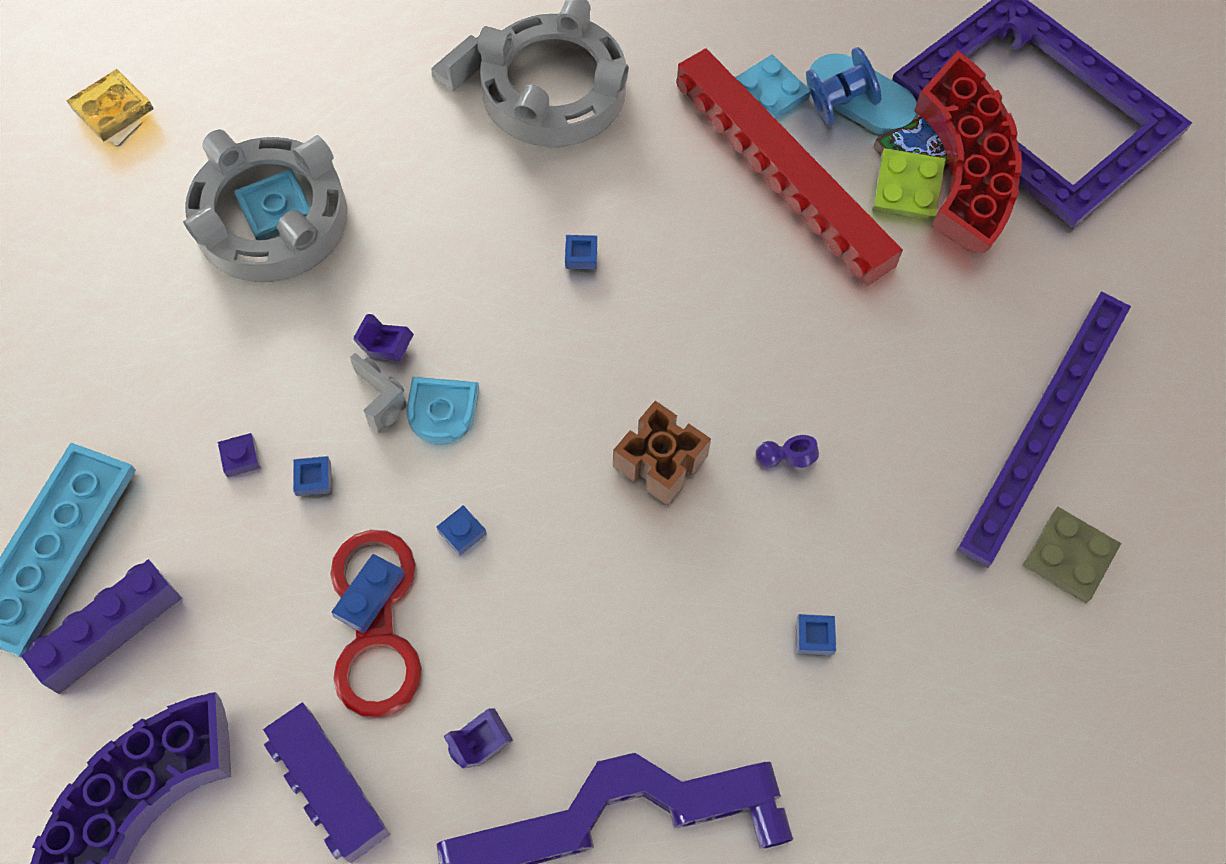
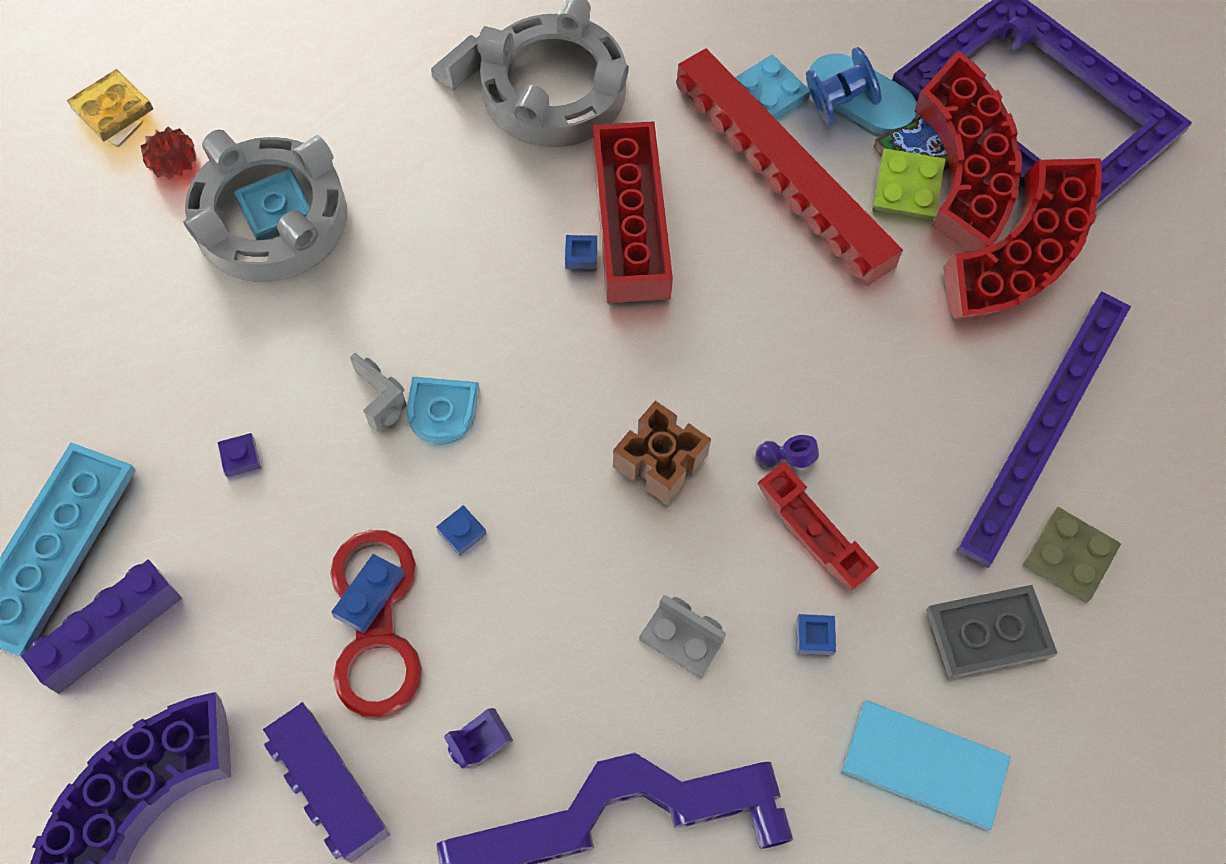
blue plate [293,456,331,496] -> none
dark purple bracket [353,314,414,361] -> none
none -> clear red gear [140,126,197,180]
none -> red brick [593,121,673,303]
none -> light grey bracket [639,595,726,679]
none -> red slope [757,461,879,591]
none -> medium azure tile [841,700,1011,831]
none -> dark grey plate [926,585,1058,679]
none -> red brick [943,158,1102,319]

